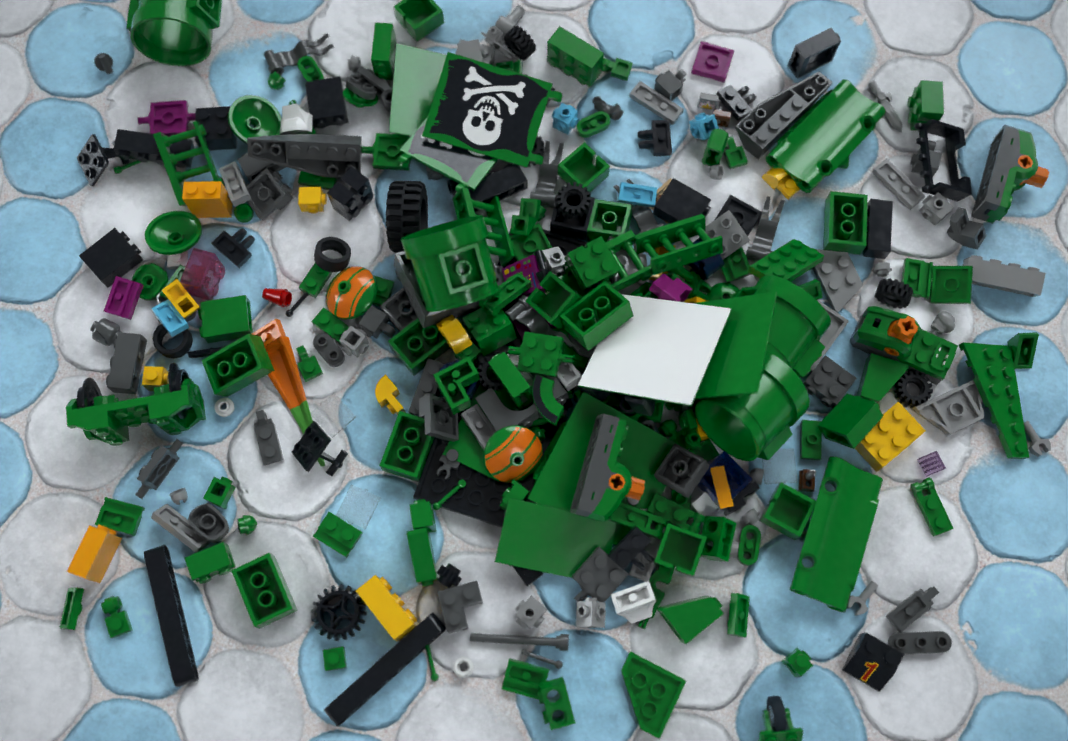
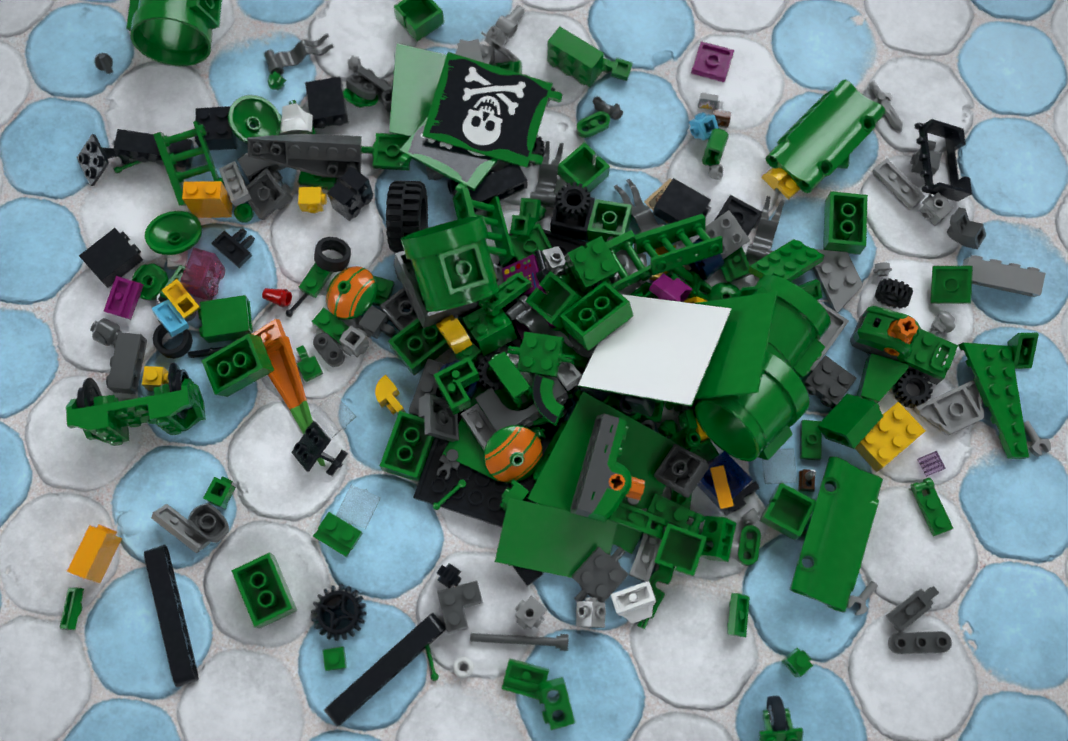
green plate [95,497,145,536] -> none
green plate [101,596,132,638] -> none
dark grey plate [135,438,183,499] -> none
magenta plate [137,100,196,136] -> none
light grey hinge [170,488,188,505] -> none
green brick [185,542,236,584] -> none
white plate [215,398,235,417] -> none
green plate [237,515,257,535] -> none
dark grey hinge [254,410,284,466] -> none
green plate [298,56,325,82] -> none
yellow brick [356,575,417,642] -> none
green brick [371,23,397,81] -> none
green slope [406,527,438,587] -> none
green brick [409,499,436,533] -> none
black tyre [504,26,536,61] -> none
dark grey hinge [521,650,563,669] -> none
medium azure brick [552,103,579,135] -> none
black hinge [608,525,655,572] -> none
medium azure plate [618,182,657,207] -> none
green plate [621,651,686,739] -> none
light grey plate [629,81,684,125] -> none
black hinge [638,120,672,156] -> none
dark grey brick [654,69,687,101] -> none
green slope [657,595,724,644] -> none
white slope [690,491,718,521] -> none
hinge [716,85,756,121] -> none
green plate [724,136,748,169] -> none
dark grey wedge [735,72,833,159] -> none
light grey hinge [749,468,764,485] -> none
black window [788,27,841,78] -> none
black slope [842,632,904,692] -> none
black brick [863,199,893,259] -> none
green plate [902,258,933,299] -> none
green piece [907,80,944,131] -> none
piece [971,125,1049,224] -> none

